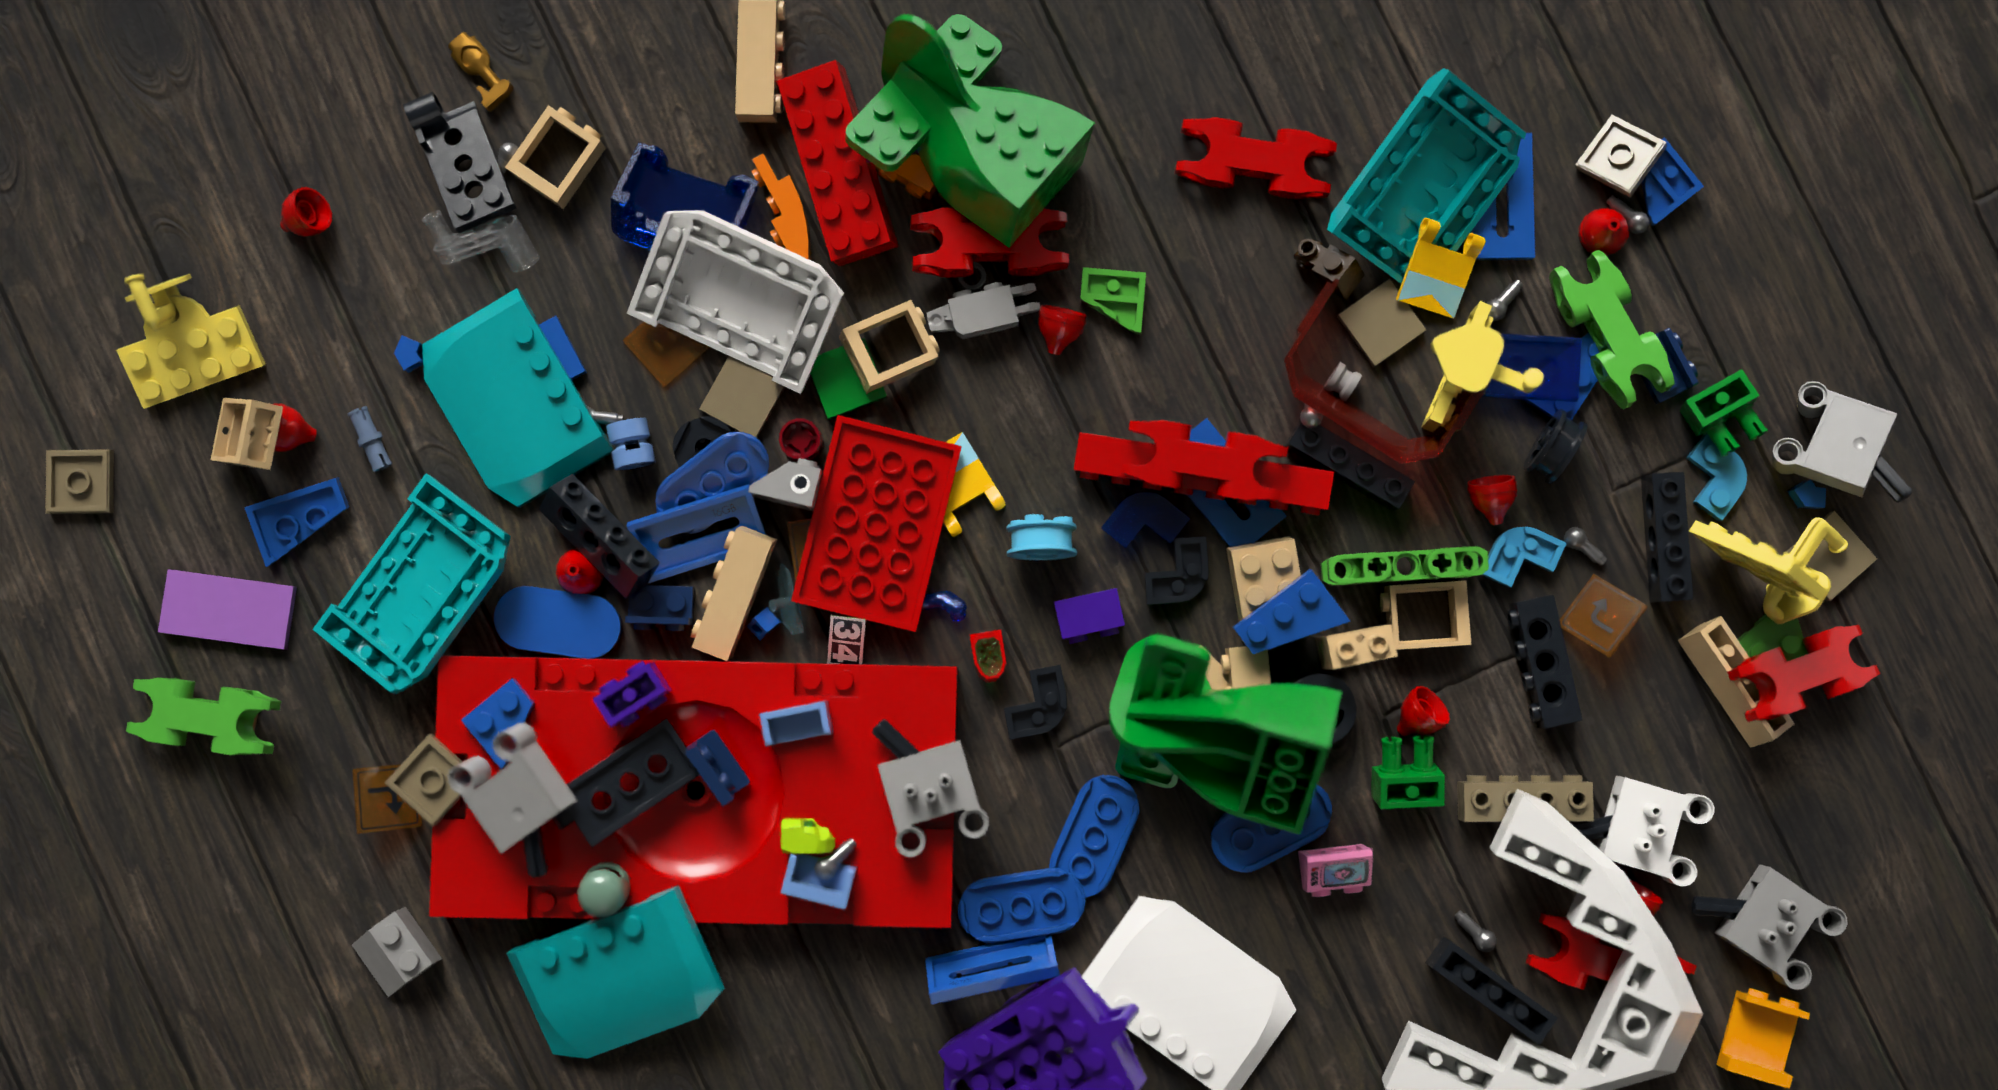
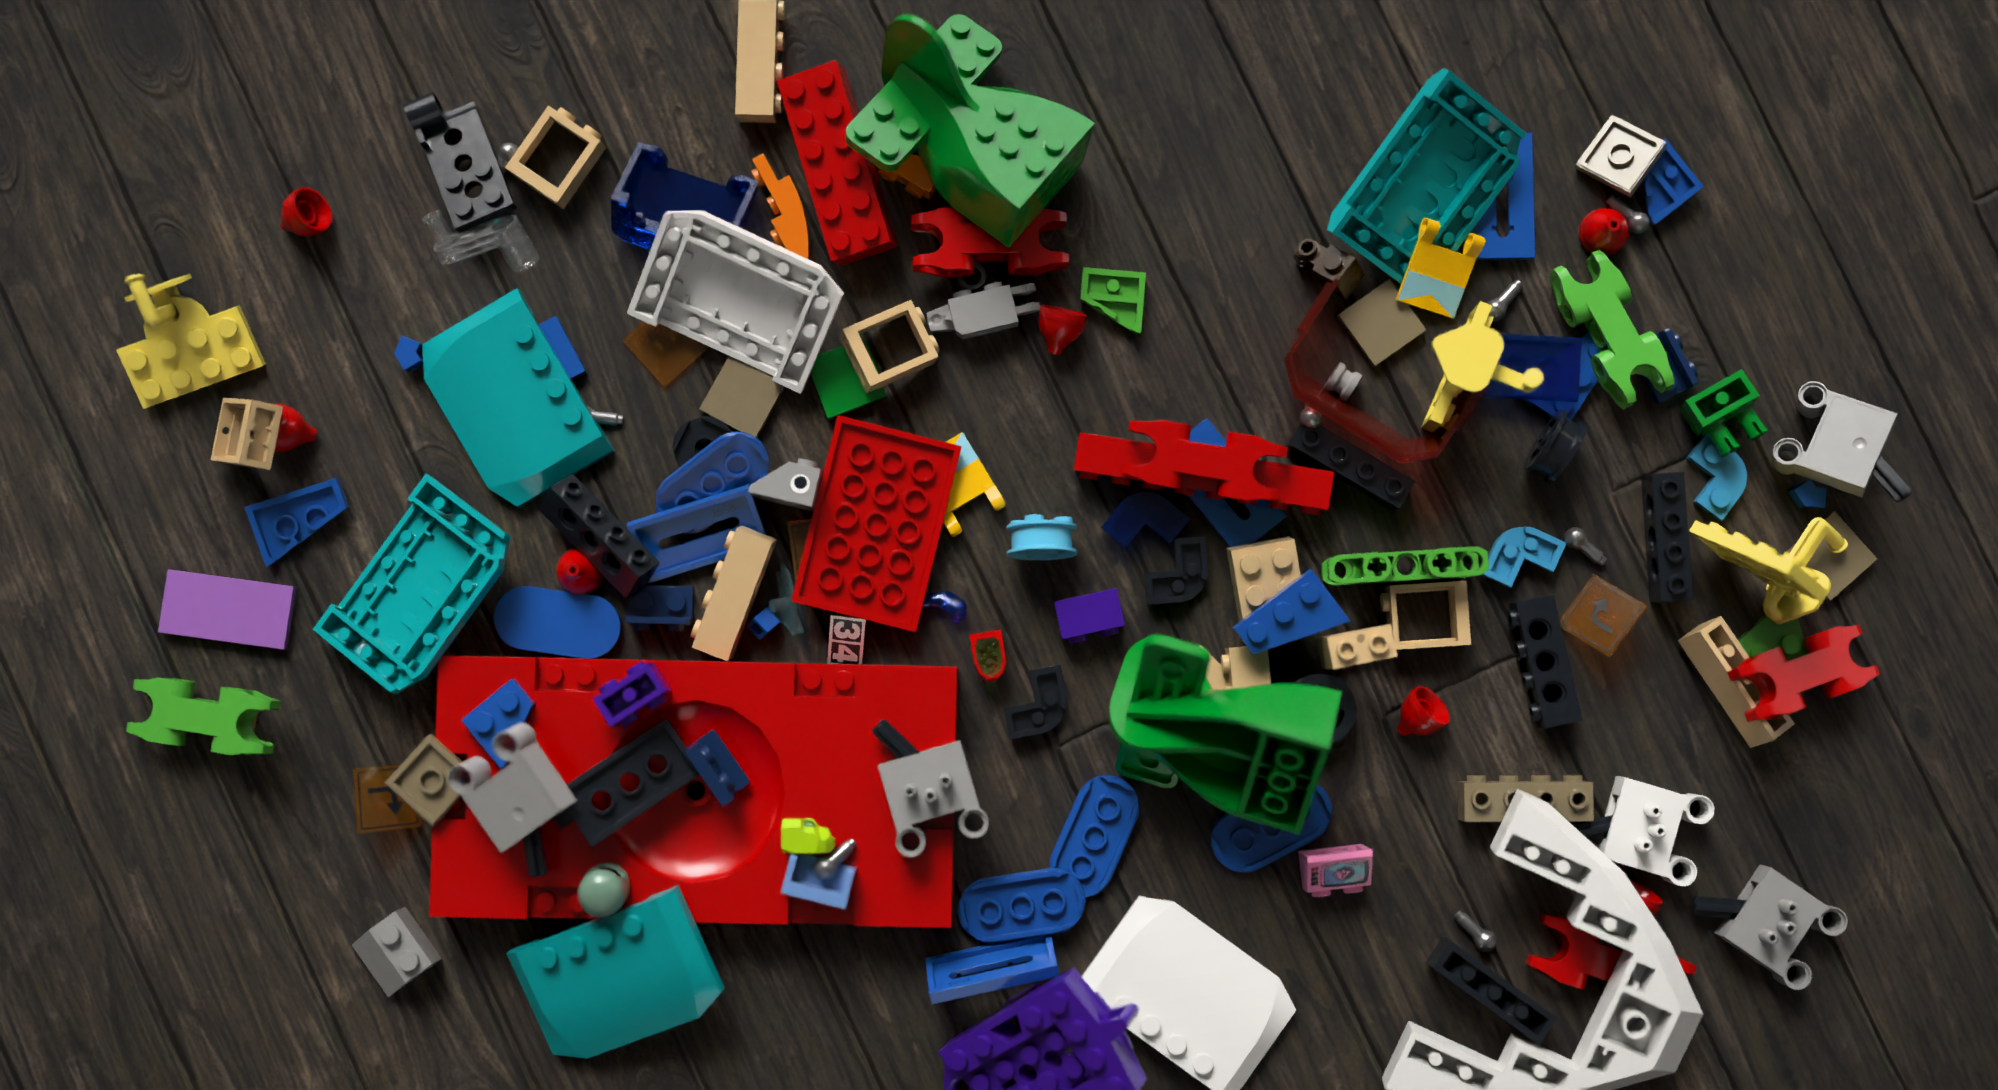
dark tan tile [46,449,114,514] -> none
sand blue pin [348,406,393,472] -> none
pearl gold piece [448,32,514,112] -> none
medium blue wheel [606,418,656,470] -> none
medium blue panel [760,701,834,746] -> none
dark red wheel [779,418,824,462] -> none
red piece [1174,117,1337,199] -> none
green brick [1371,735,1445,809] -> none
red helmet [1467,475,1517,525] -> none
light orange panel [1716,988,1810,1089] -> none

